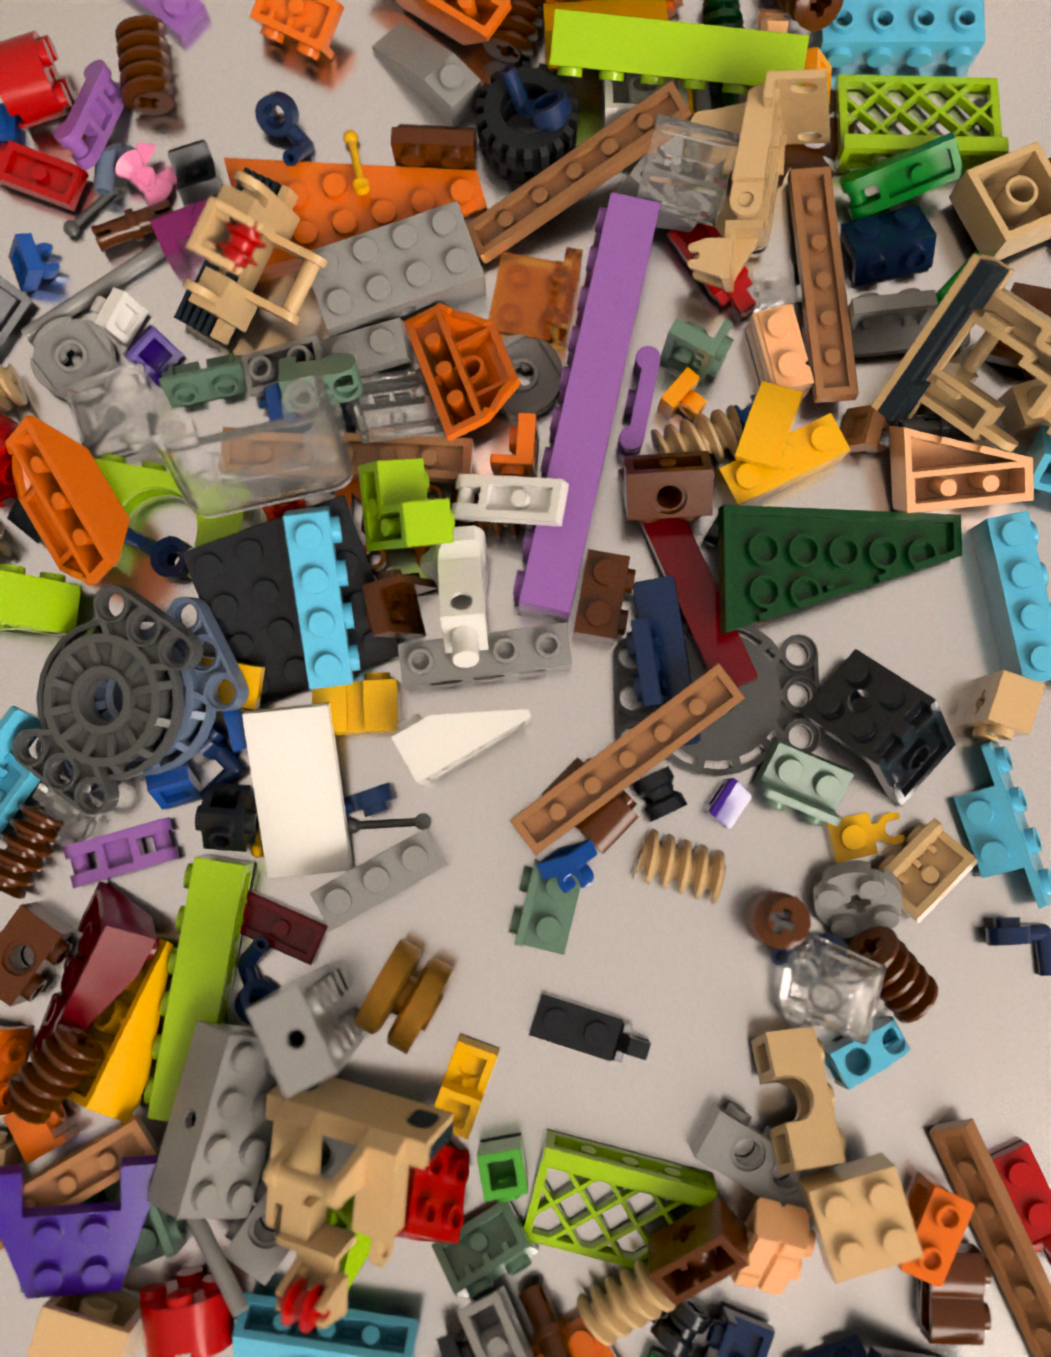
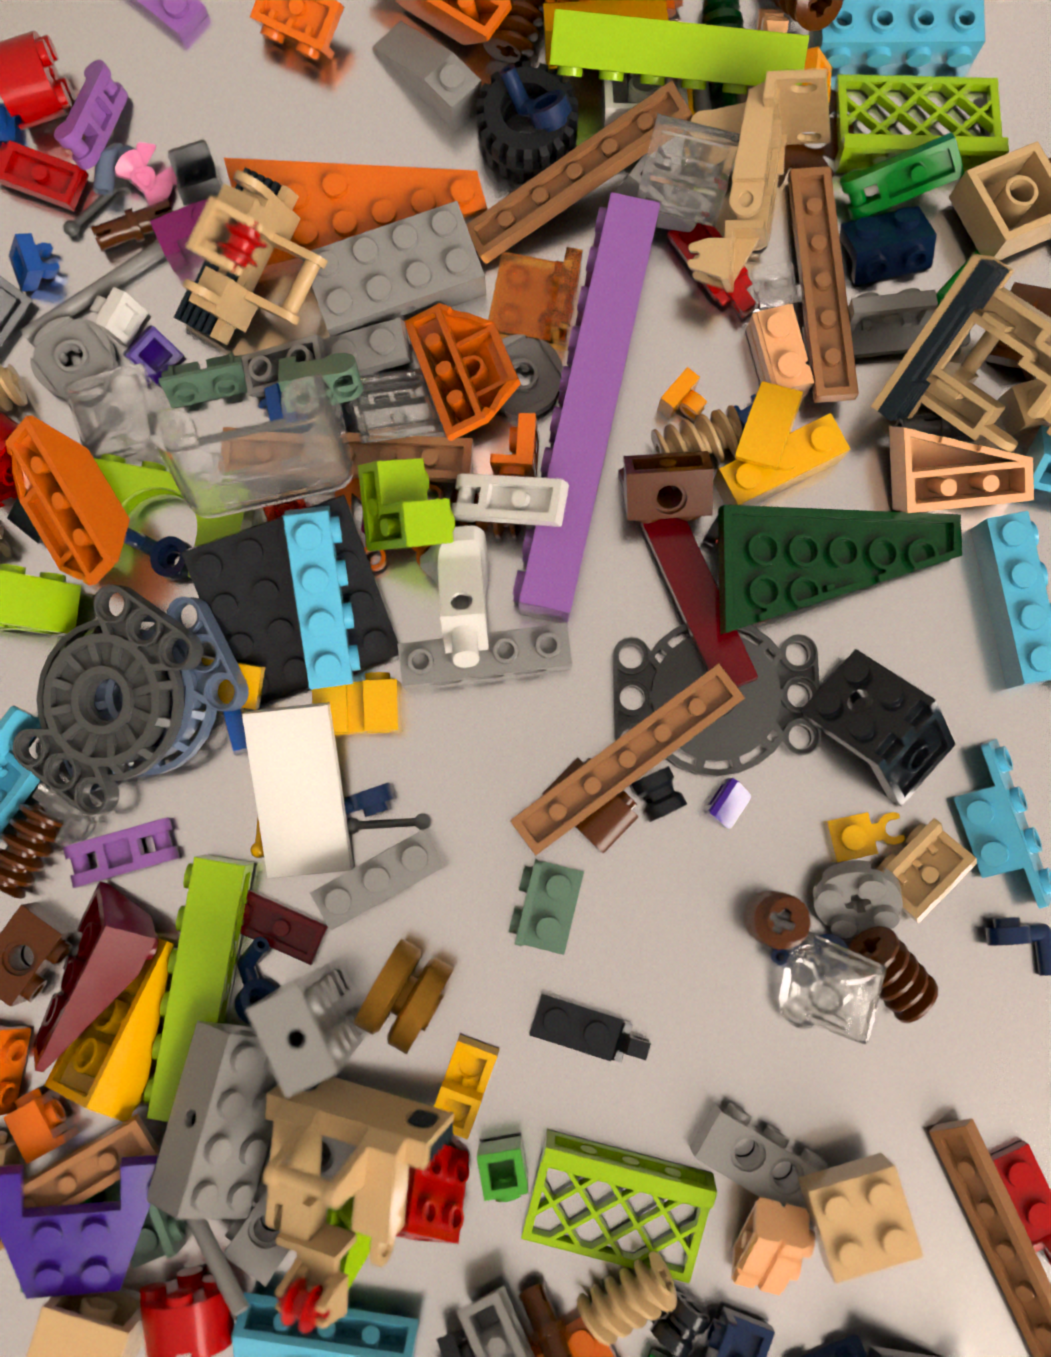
reddish brown piece [8,1023,105,1125] -> none
reddish brown piece [115,15,174,116] -> none
blue tile [146,756,203,810] -> none
dark blue plate [190,720,244,797] -> none
black brick [195,782,259,852] -> none
dark blue plate [255,91,314,166] -> none
yellow hinge [343,130,370,195] -> none
reddish brown bracket [362,569,437,639] -> none
reddish brown bracket [391,124,477,169] -> none
white slope [391,709,532,785] -> none
sand green bracket [431,1201,539,1300] -> none
blue tile [536,839,598,893] -> none
reddish brown brick [572,549,636,646] -> none
medium lavender plate [617,346,660,459] -> none
dark blue bracket [626,576,701,746] -> none
tan piece [632,829,726,905] -> none
reddish brown brick [648,1196,750,1306] -> none
sand green bracket [660,318,734,387] -> none
tan arch [751,1026,846,1175] -> none
bracket [753,738,854,826] -> none
medium azure leg [823,1016,910,1090] -> none
medium nougat tile [841,405,890,453] -> none
orange bracket [897,1171,975,1287] -> none
reddish brown brick [919,1243,992,1345] -> none
tan brick [961,670,1046,743] -> none

